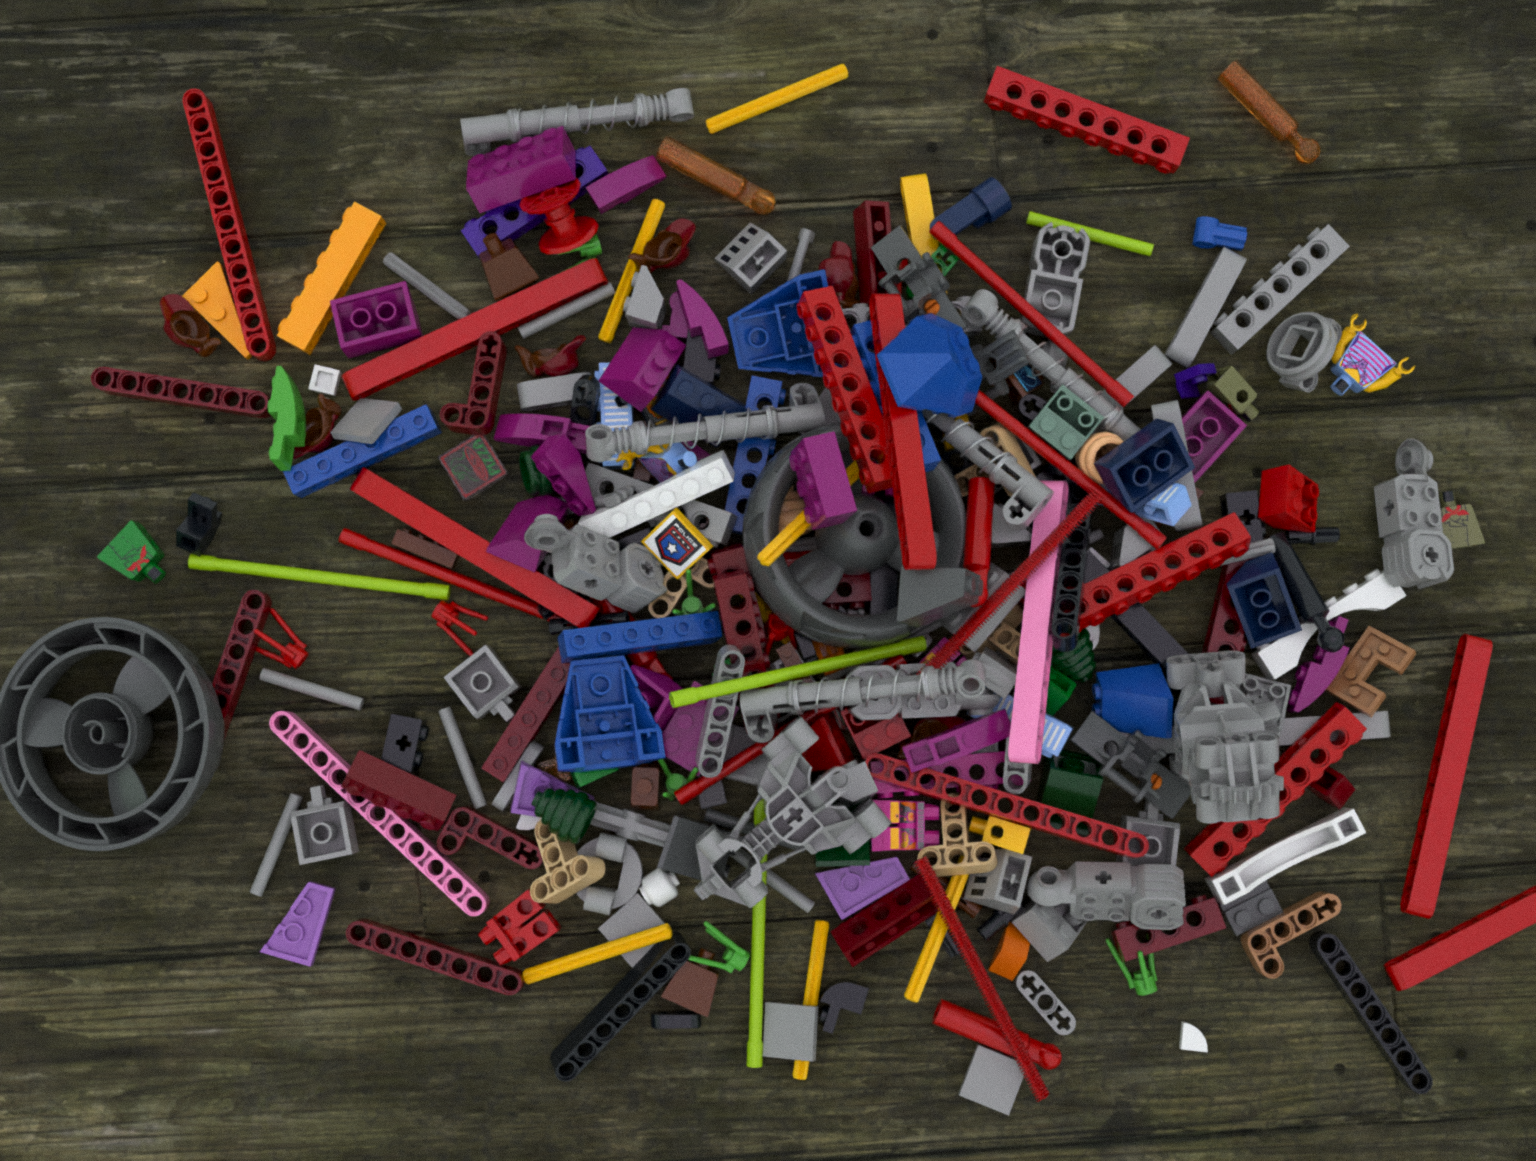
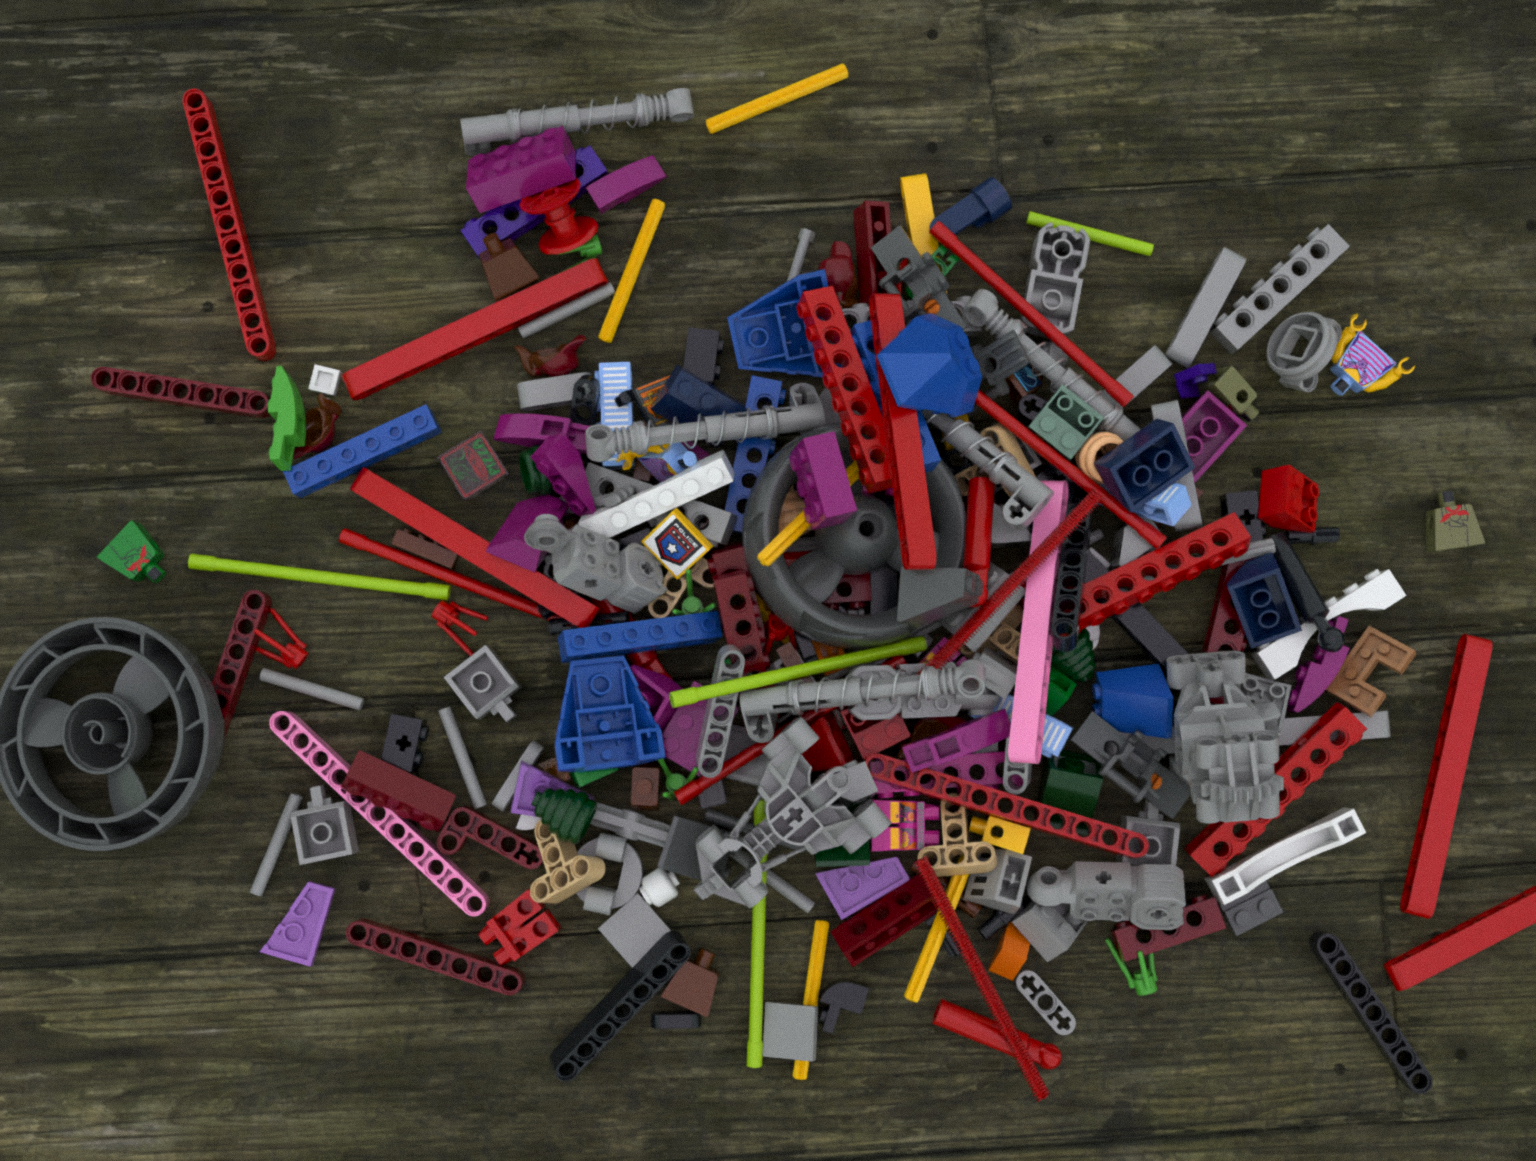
reddish brown hair [160,294,221,358] -> none
black brick [176,492,222,557] -> none
light orange wing [182,261,252,360] -> none
light orange brick [277,201,387,355] -> none
magenta slope [330,281,423,359] -> none
light grey tile [330,398,402,444] -> none
light grey axle [383,252,470,320] -> none
dark red beam [440,331,507,436] -> none
dark red brick [481,646,570,783] -> none
yellow axle [522,923,673,984] -> none
magenta slope [598,327,686,412] -> none
light grey slope [623,265,666,329] -> none
reddish brown hair [628,218,696,274] -> none
clear orange piece [656,136,776,215] -> none
magenta leg [662,292,688,343] -> none
magenta slope [676,279,729,359] -> none
bright green plant [688,921,750,973] -> none
light grey slope [714,223,787,294] -> none
light grey tile [958,1043,1024,1116] -> none
red brick [983,66,1190,174] -> none
white tile [1179,1021,1208,1052] -> none
blue piece [1192,216,1247,251] -> none
clear orange piece [1217,60,1320,164] -> none
medium nougat beam [1241,891,1342,979] -> none
dark red slope [1291,756,1356,810] -> none
light grey brick [1374,438,1454,589] -> none

